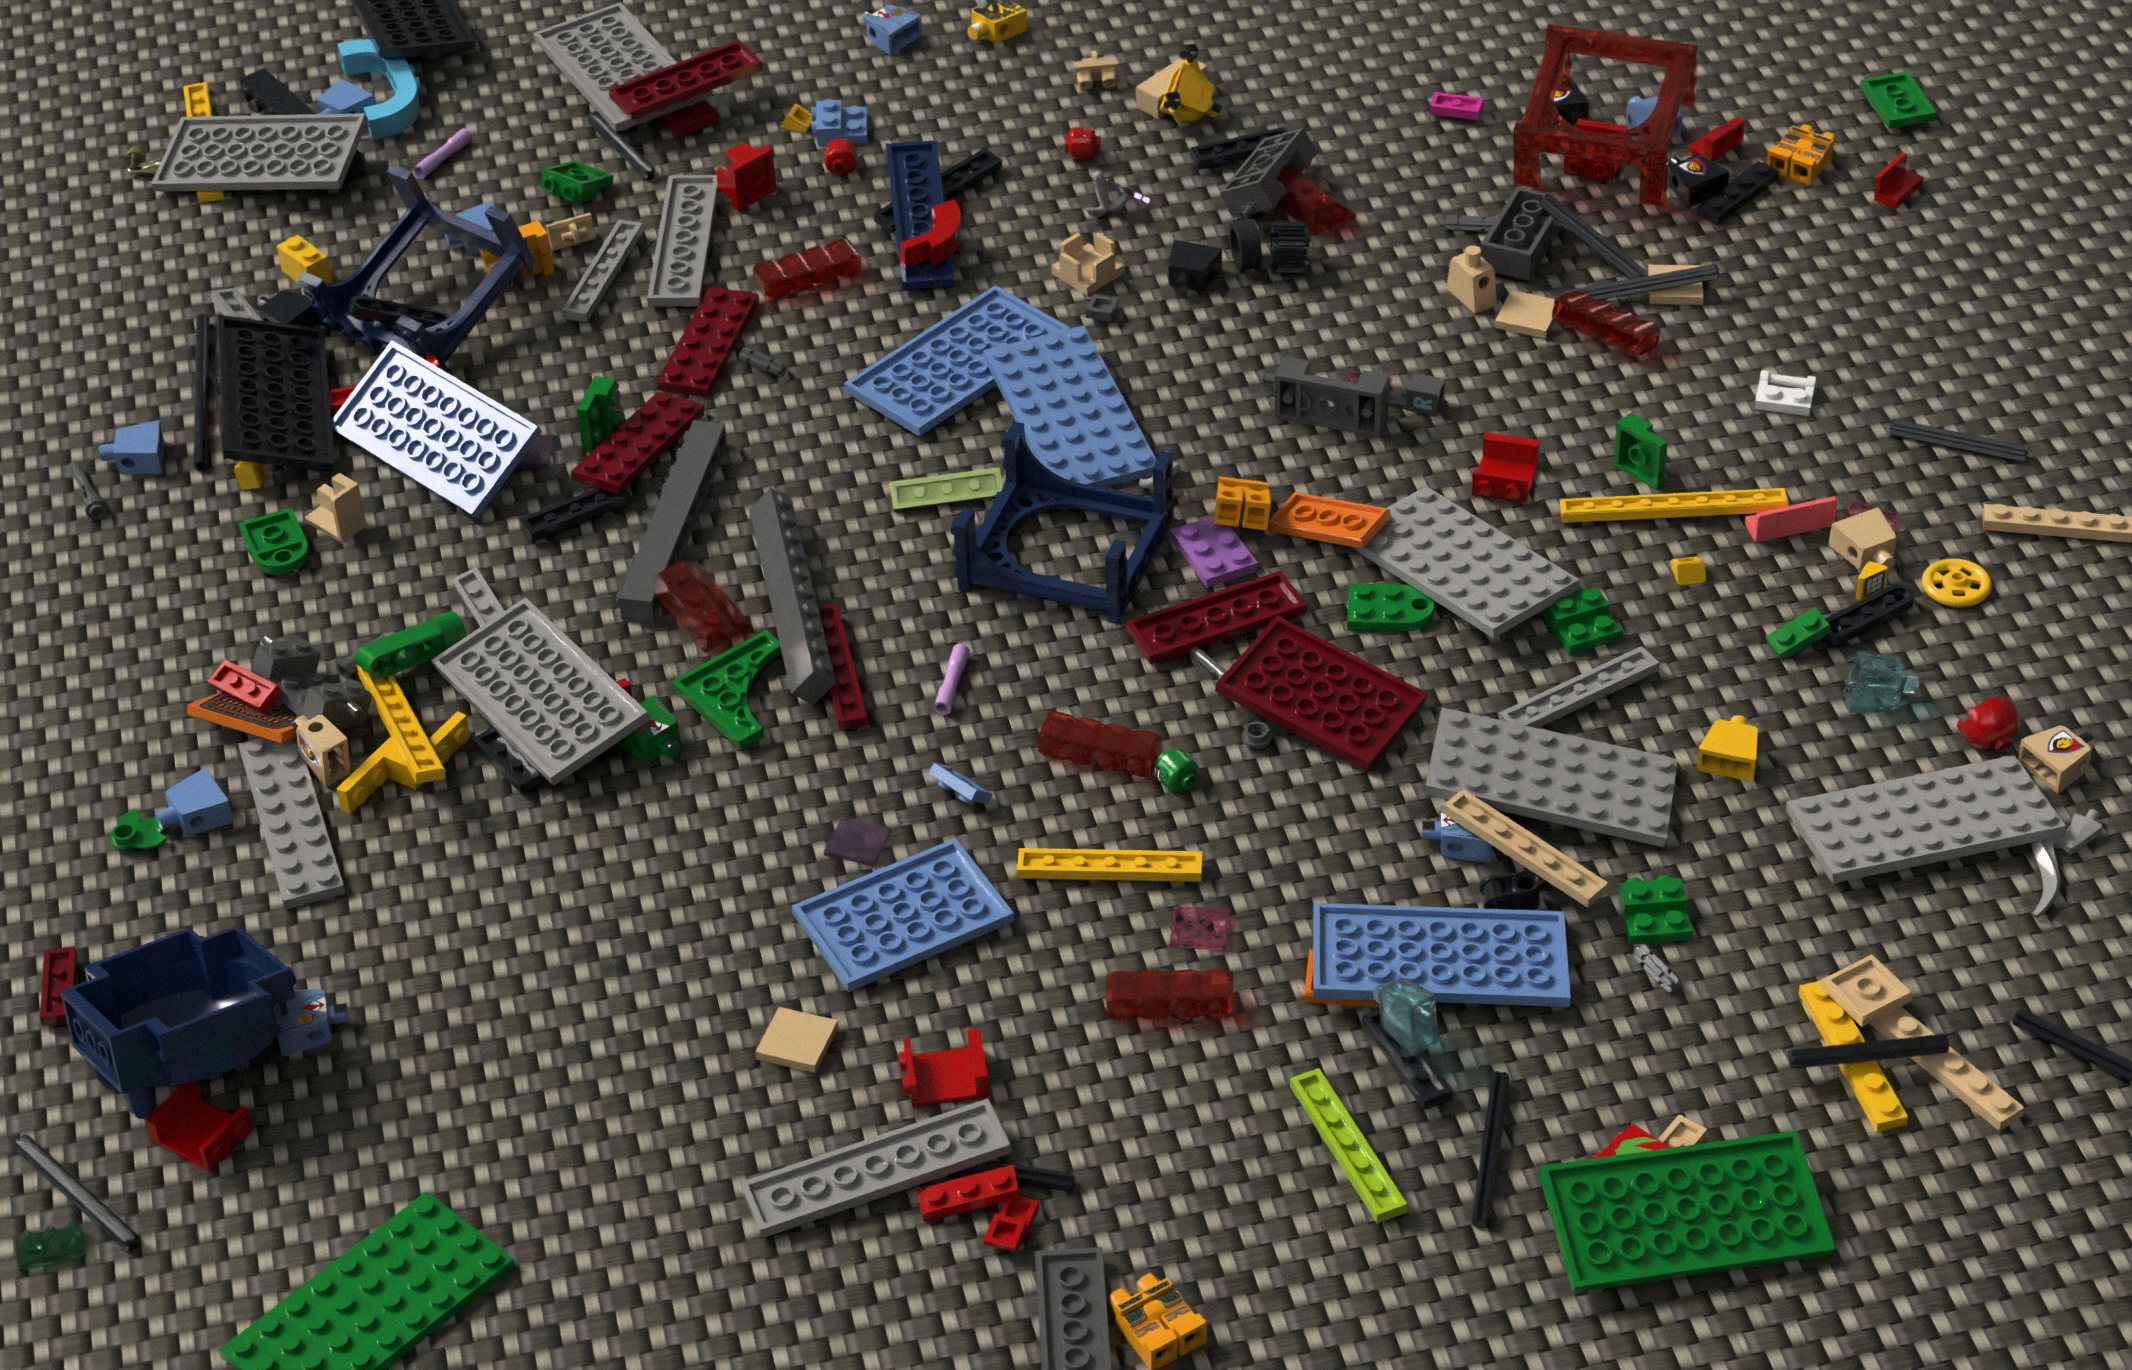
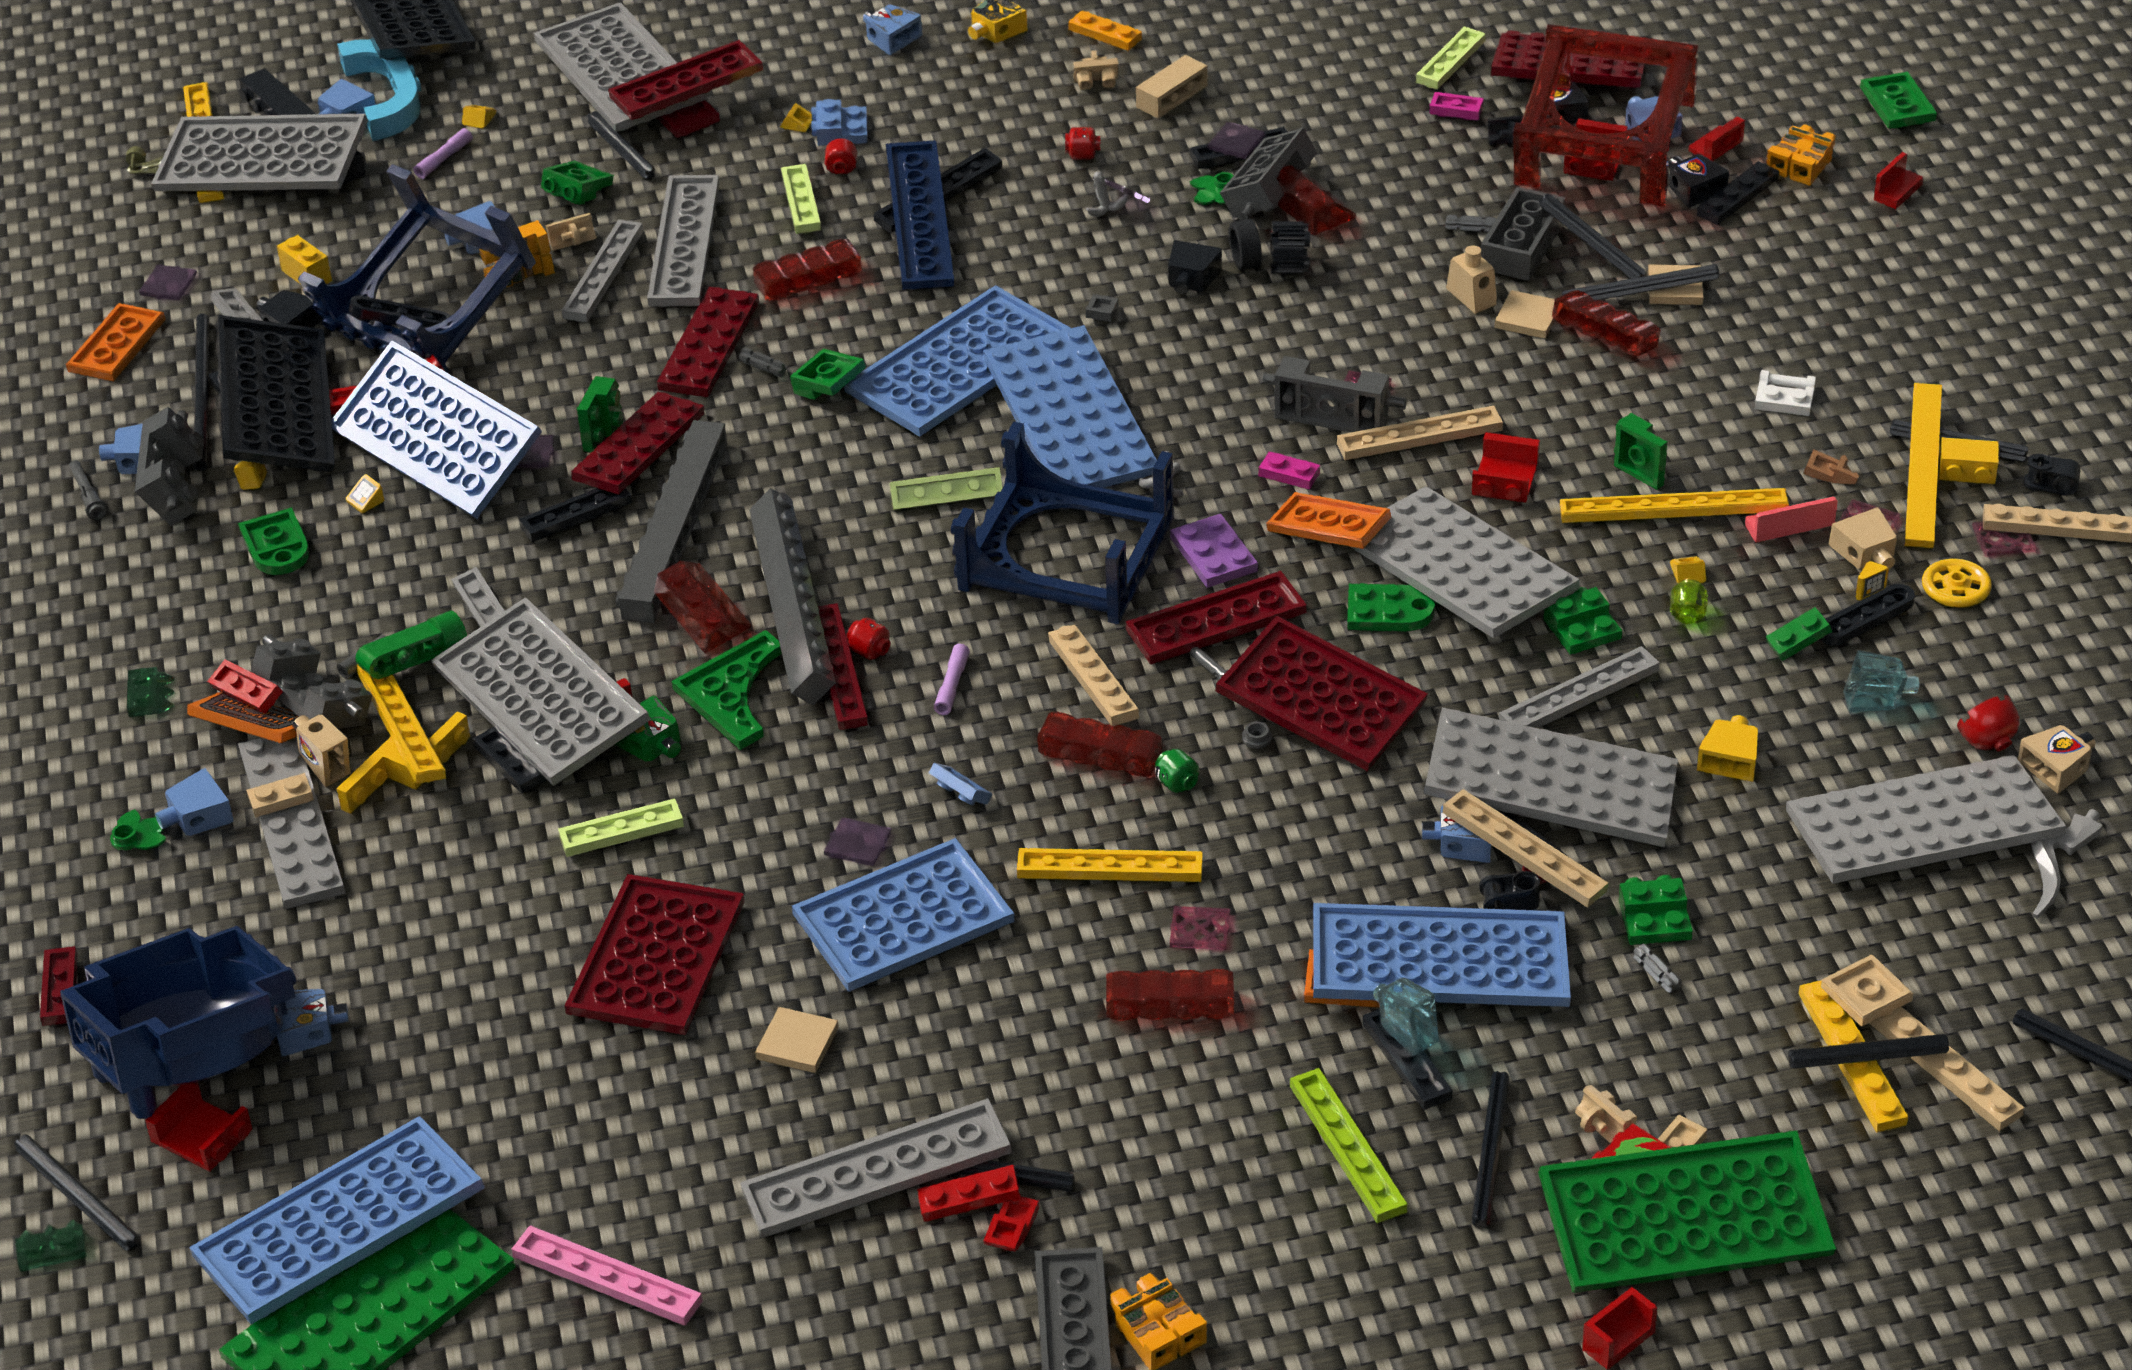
tan panel [305,473,367,543] -> none
red panel [716,143,777,212] -> none
red panel [898,1028,989,1108] -> none
red arch [900,199,961,268] -> none
tan panel [1051,233,1125,296] -> none
yellow torso [1159,44,1222,123] -> none
light orange hips [1213,476,1271,530] -> none
dark grey brick [1402,373,1445,417] -> none
none -> orange tile [66,303,166,381]
none -> clear green plate [127,667,175,717]
none -> dark grey brick [134,406,204,526]
none -> clear purple piece [139,265,197,300]
none -> medium blue plate [189,1116,485,1324]
none -> tan plate [246,773,314,818]
none -> slope [346,474,384,514]
none -> yellow slope [462,105,497,128]
none -> bright pink plate [512,1226,703,1326]
none -> yellowish green plate [558,798,684,857]
none -> dark red plate [564,874,745,1035]
none -> yellowish green plate [781,164,821,234]
none -> green plate [790,349,866,400]
none -> red head [846,617,891,660]
none -> tan plate [1048,625,1139,726]
none -> light orange plate [1068,10,1142,51]
none -> green plate [1190,172,1234,205]
none -> clear purple piece [1208,121,1265,159]
none -> dark pink plate [1258,451,1320,490]
none -> tan plate [1337,406,1503,460]
none -> yellowish green plate [1416,27,1486,90]
none -> black hips [1487,115,1534,145]
none -> dark red plate [1491,31,1649,88]
none -> tan hips [1575,1085,1637,1144]
none -> red panel [1582,1287,1657,1370]
none -> clear neon green head [1669,579,1708,624]
none -> medium nougat slope [1803,449,1859,484]
none -> yellow tile [1905,383,1942,548]
none -> yellow brick [1938,437,1999,484]
none -> clear pink window [1972,521,2036,557]
none -> black piece [2023,454,2080,496]

